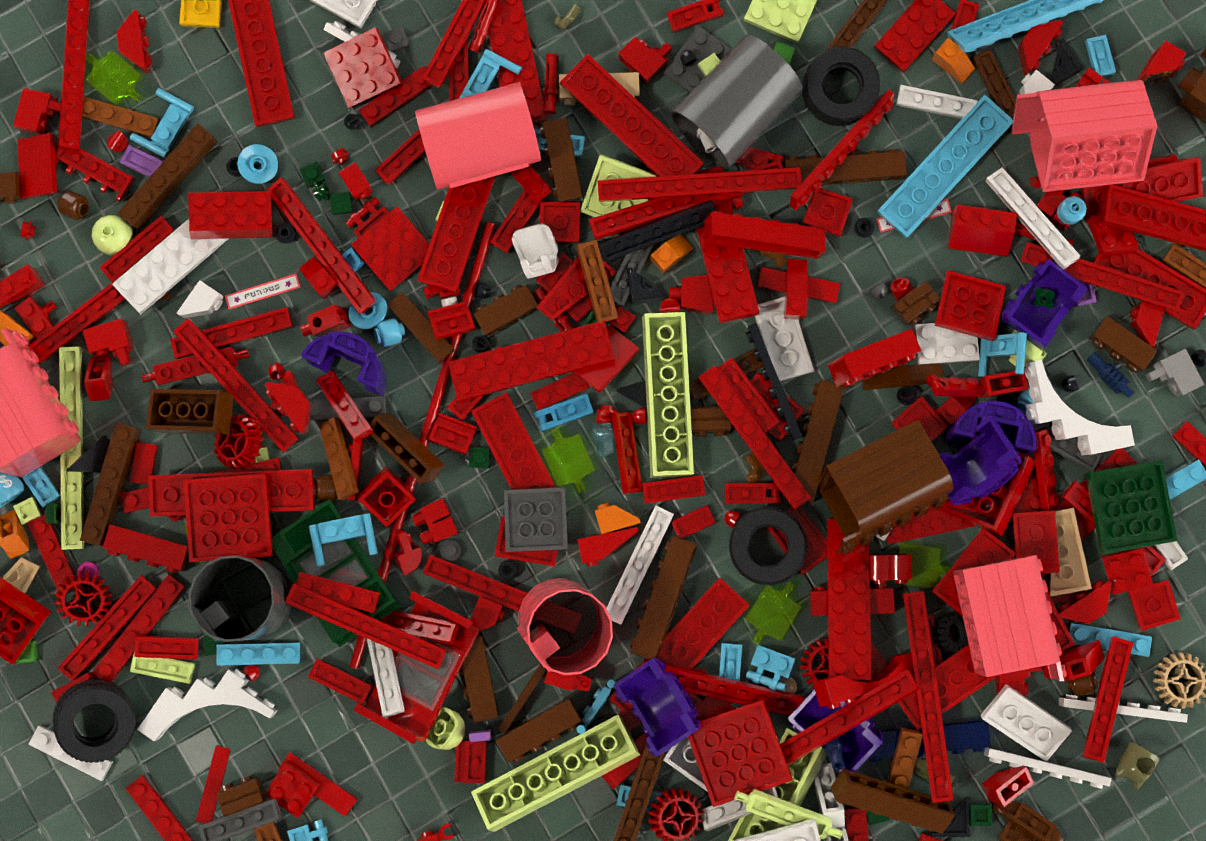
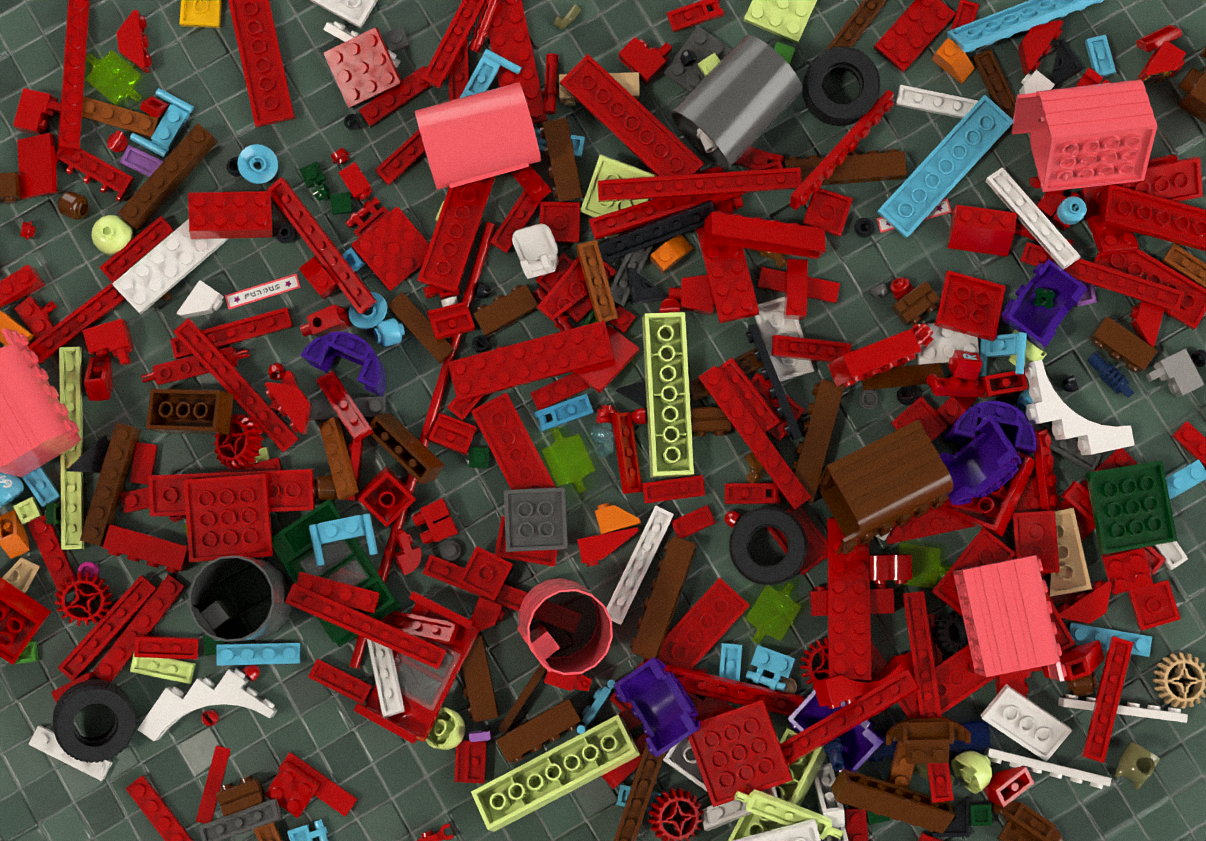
none -> red plate [140,96,169,118]
none -> red hinge [201,709,219,726]
none -> red plate [458,546,514,601]
none -> red plate [771,335,851,363]
none -> dark grey plate [858,390,879,410]
none -> reddish brown plate [886,717,971,764]
none -> red gear [911,323,934,348]
none -> red brick [948,350,983,381]
none -> yellowish green cylinder [951,750,992,794]
none -> red tile [1136,24,1183,52]

